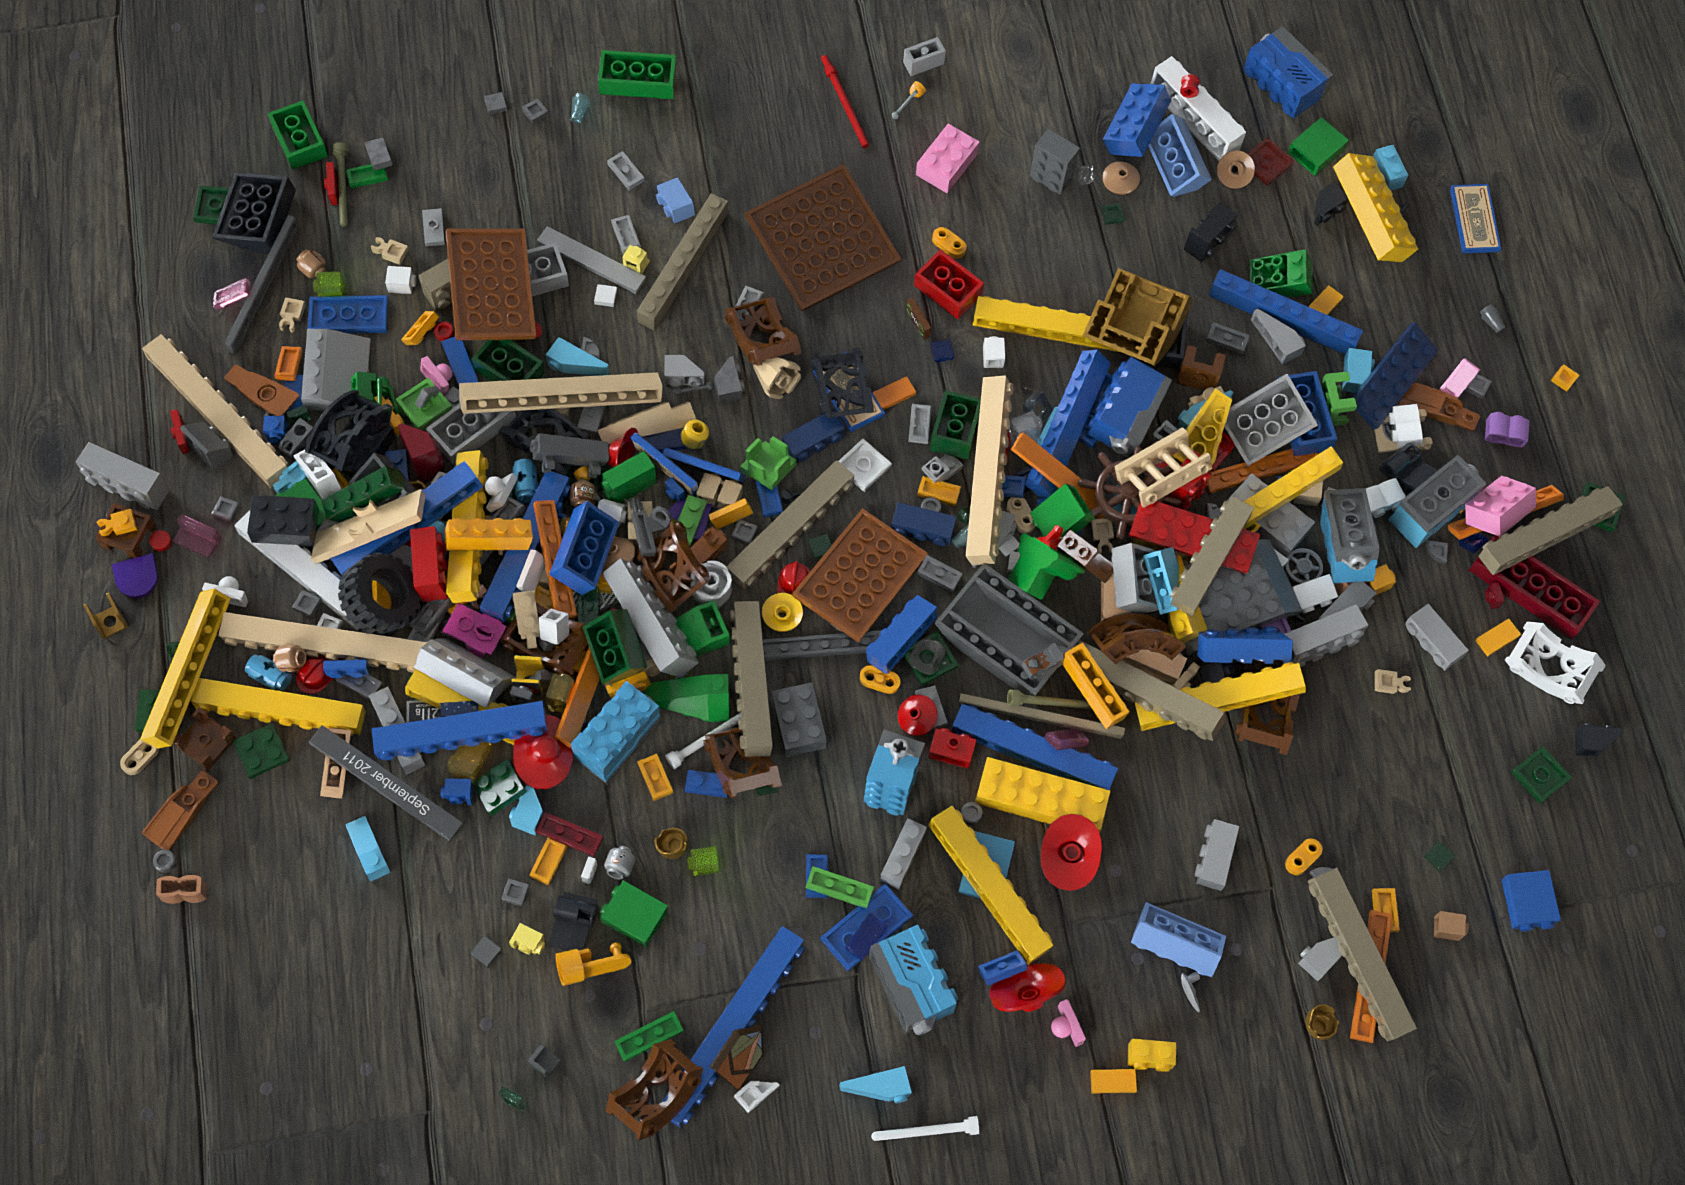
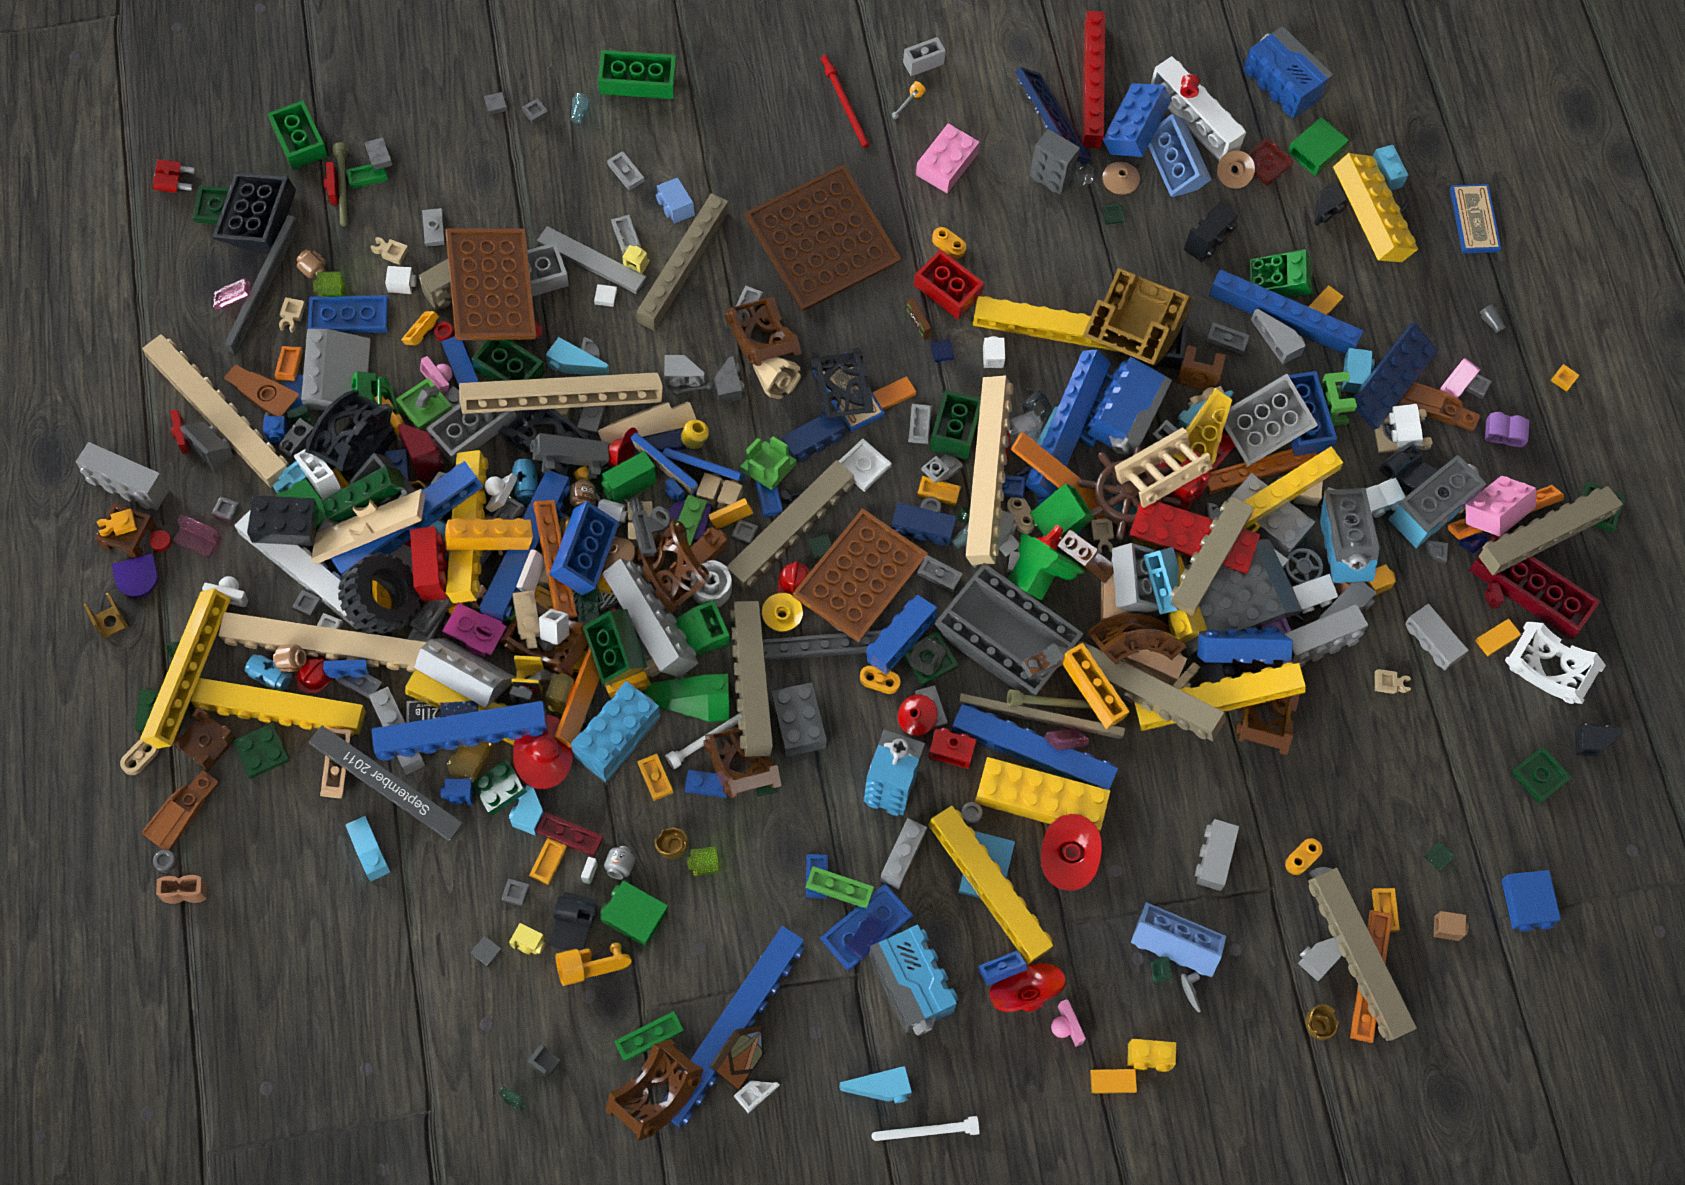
none -> red piece [153,159,195,193]
none -> dark blue plate [1015,67,1092,164]
none -> red brick [1082,11,1105,148]
none -> clear green tile [1151,957,1172,983]

